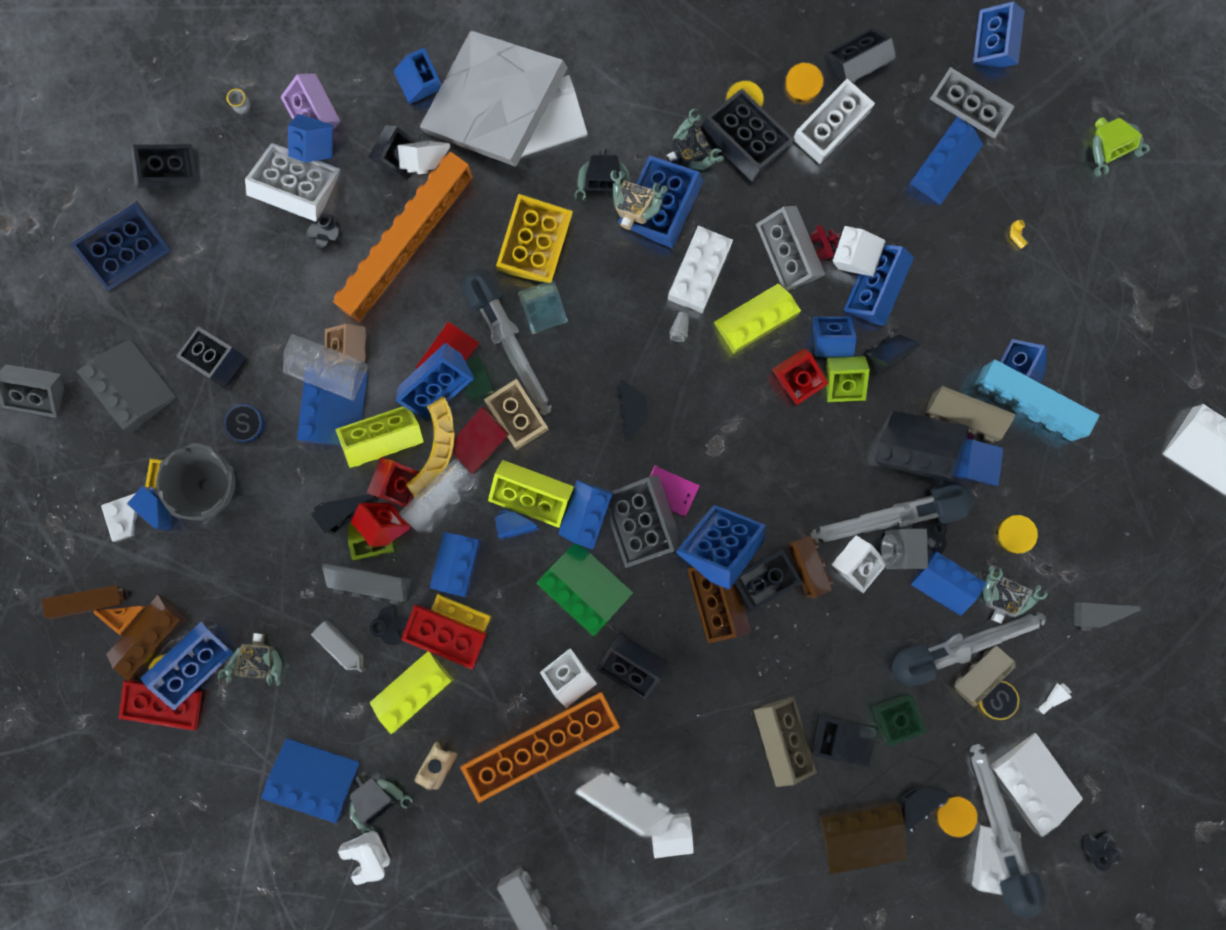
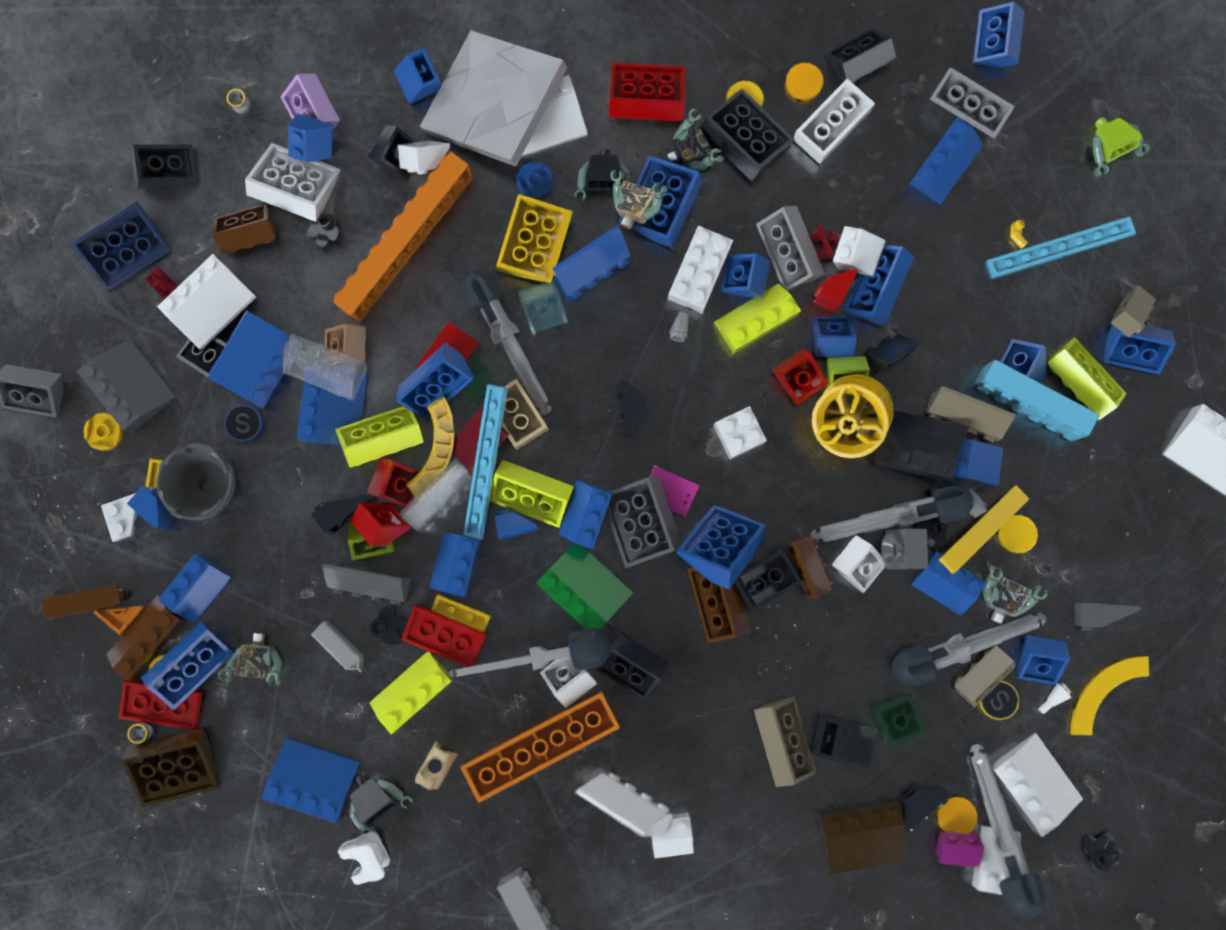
none -> yellow tile [84,413,124,451]
none -> dark brown slope [121,728,219,807]
none -> light grey wheel [127,722,154,744]
none -> dark red hips [144,266,178,300]
none -> white slope [157,254,256,350]
none -> blue slope [158,553,232,623]
none -> blue slope [207,311,302,408]
none -> reddish brown slope [212,203,276,255]
none -> piece [448,628,610,678]
none -> medium azure tile [463,384,508,540]
none -> blue tile [516,162,554,200]
none -> blue slope [553,225,630,300]
none -> red slope [609,63,686,121]
none -> white brick [713,406,767,459]
none -> blue slope [720,253,770,298]
none -> yellow wheel [812,374,894,458]
none -> red slope [814,269,857,313]
none -> magenta brick [936,831,984,867]
none -> yellow tile [939,485,1029,574]
none -> light grey cone [969,489,988,519]
none -> medium azure tile [986,216,1137,279]
none -> blue slope [1017,635,1070,685]
none -> neon yellow slope [1047,337,1127,420]
none -> yellow tile [1070,656,1149,735]
none -> blue slope [1103,325,1176,375]
none -> dark tan brick [1111,285,1156,337]

